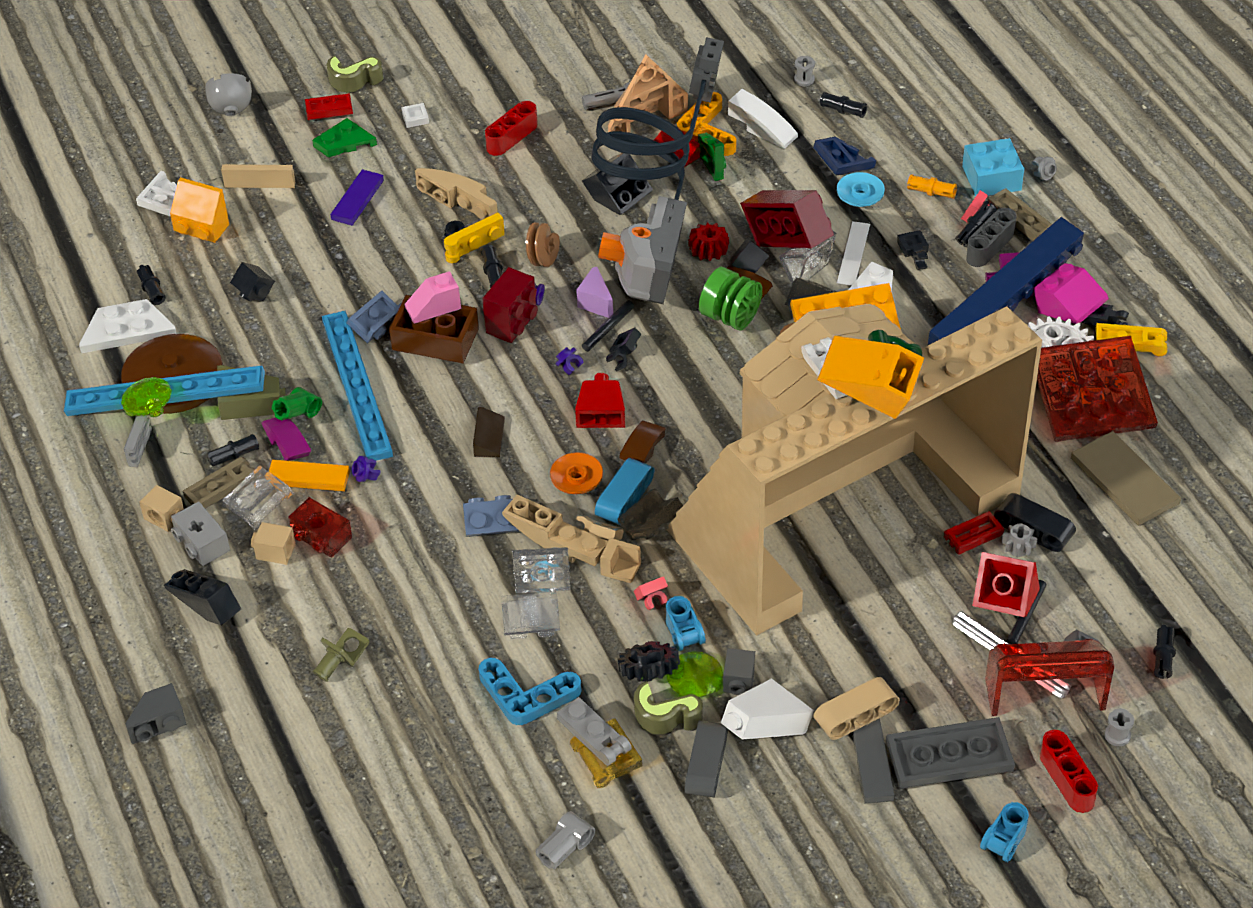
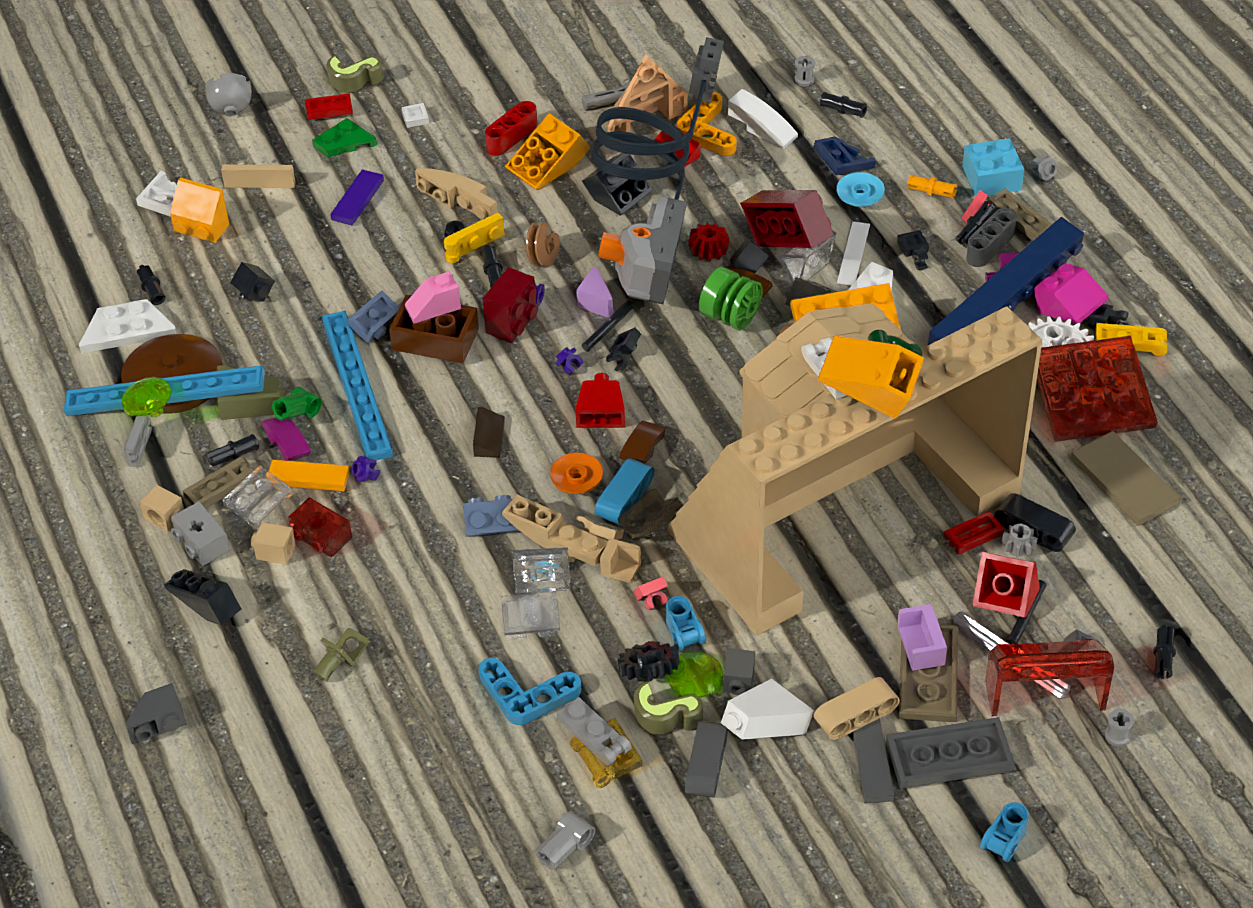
green wing [698,132,726,181] -> none
red beam [1040,729,1098,813] -> none
none -> light orange slope [505,113,591,190]
none -> lavender panel [897,604,947,671]
none -> dark tan tile [899,624,958,722]

